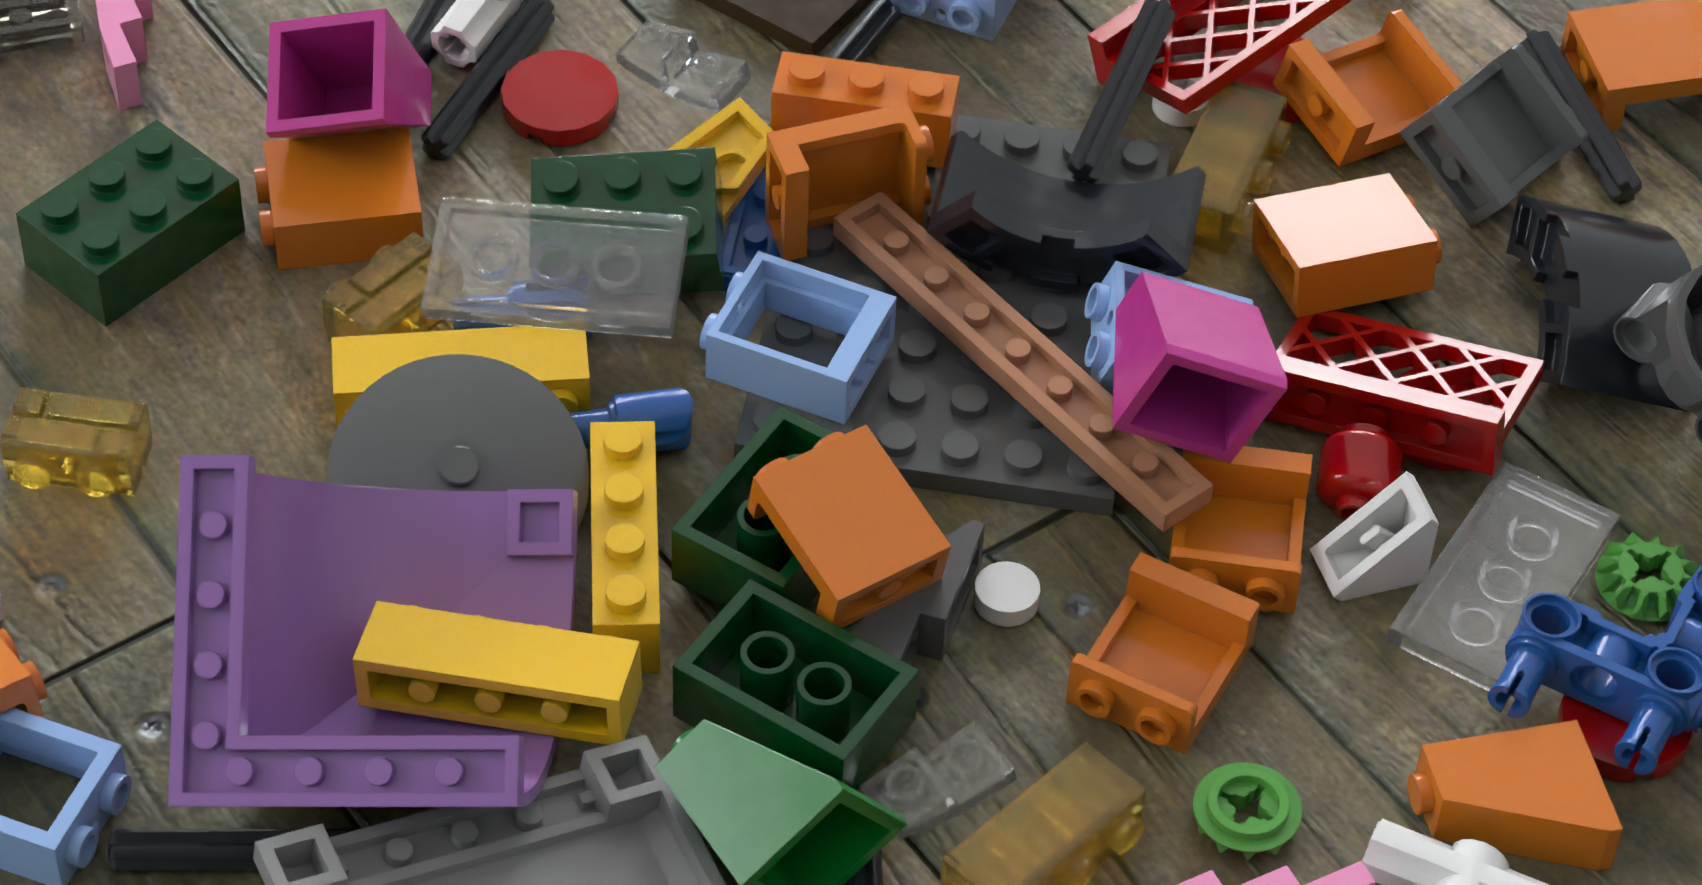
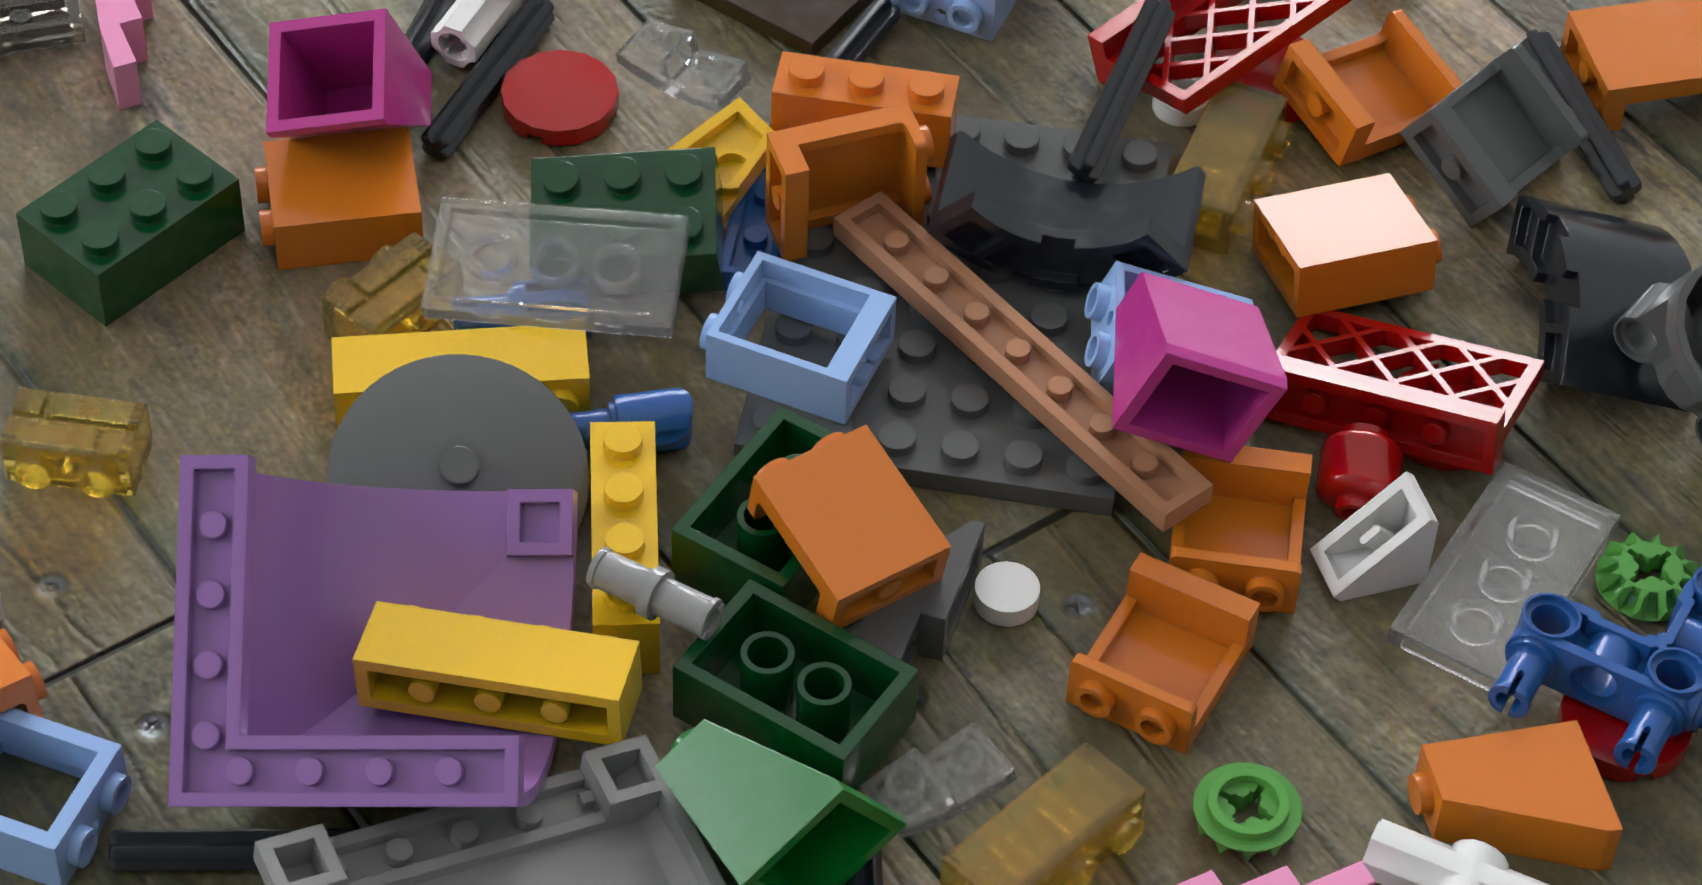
none -> light grey pin [586,547,725,640]

